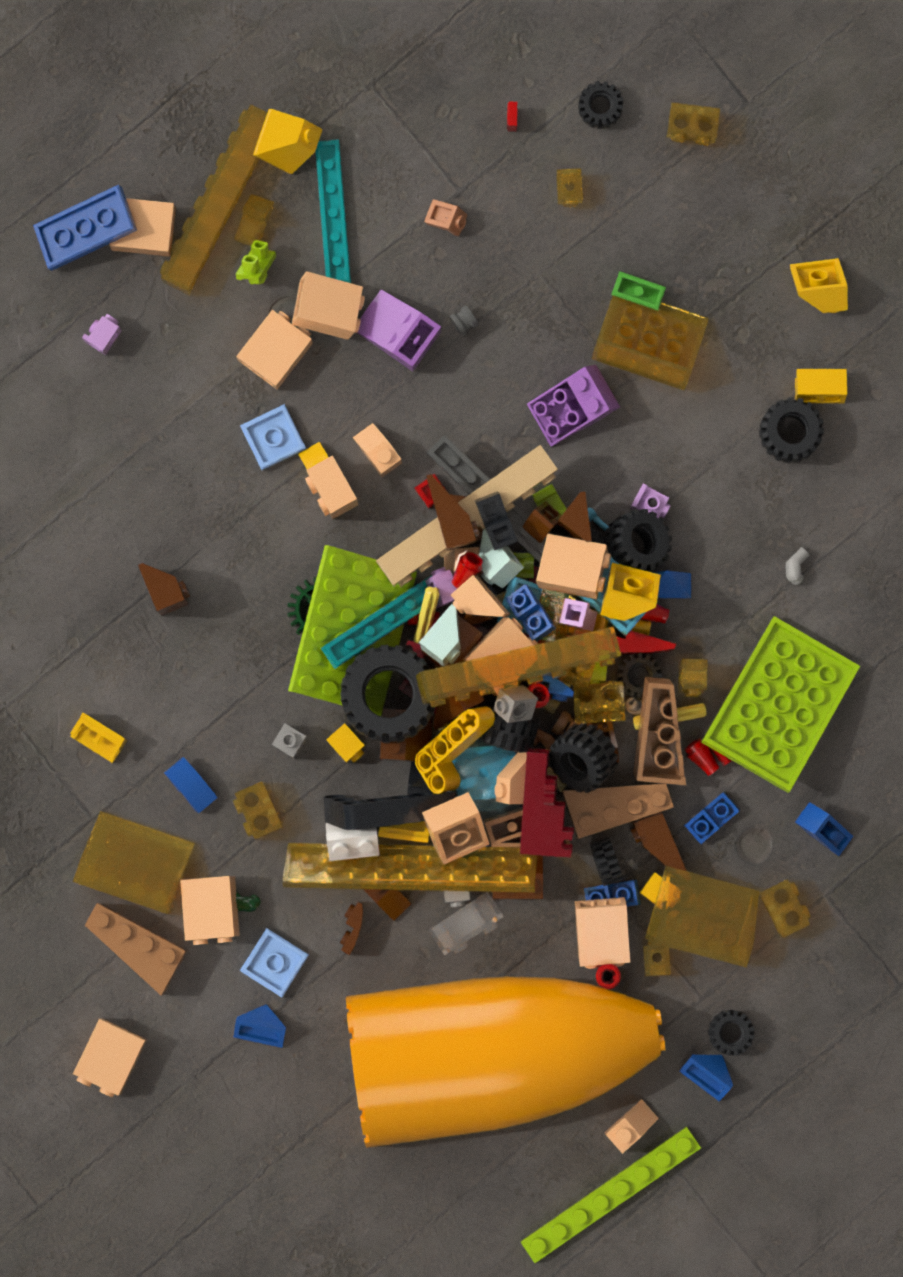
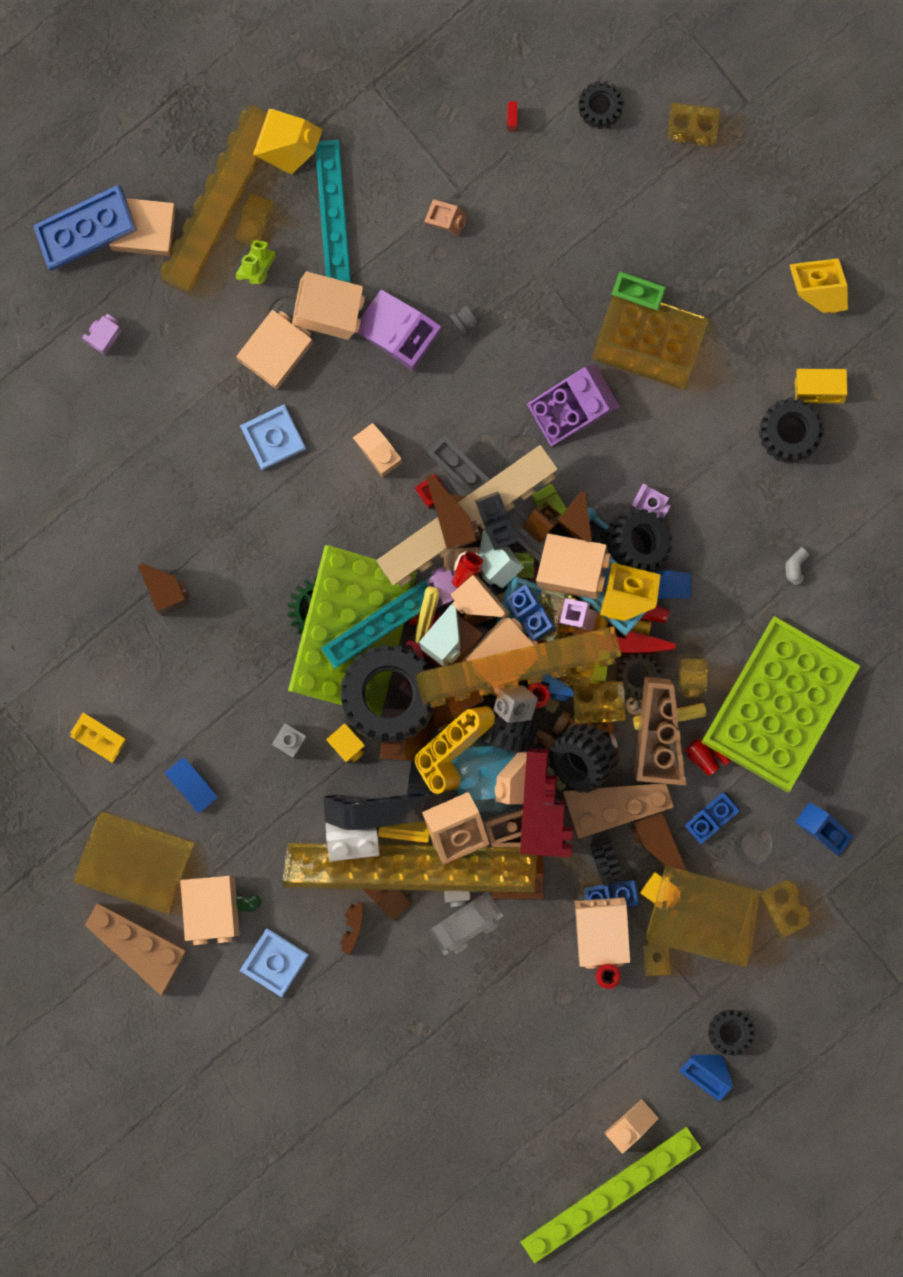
light nougat brick [73,1018,147,1098] -> none
clear yellow brick [233,781,283,840] -> none
blue slope [233,1004,286,1048] -> none
yellow slope [298,442,329,469] -> none
light nougat brick [305,455,358,519] -> none
light orange panel [346,976,666,1148] -> none
clear yellow brick [556,168,583,207] -> none

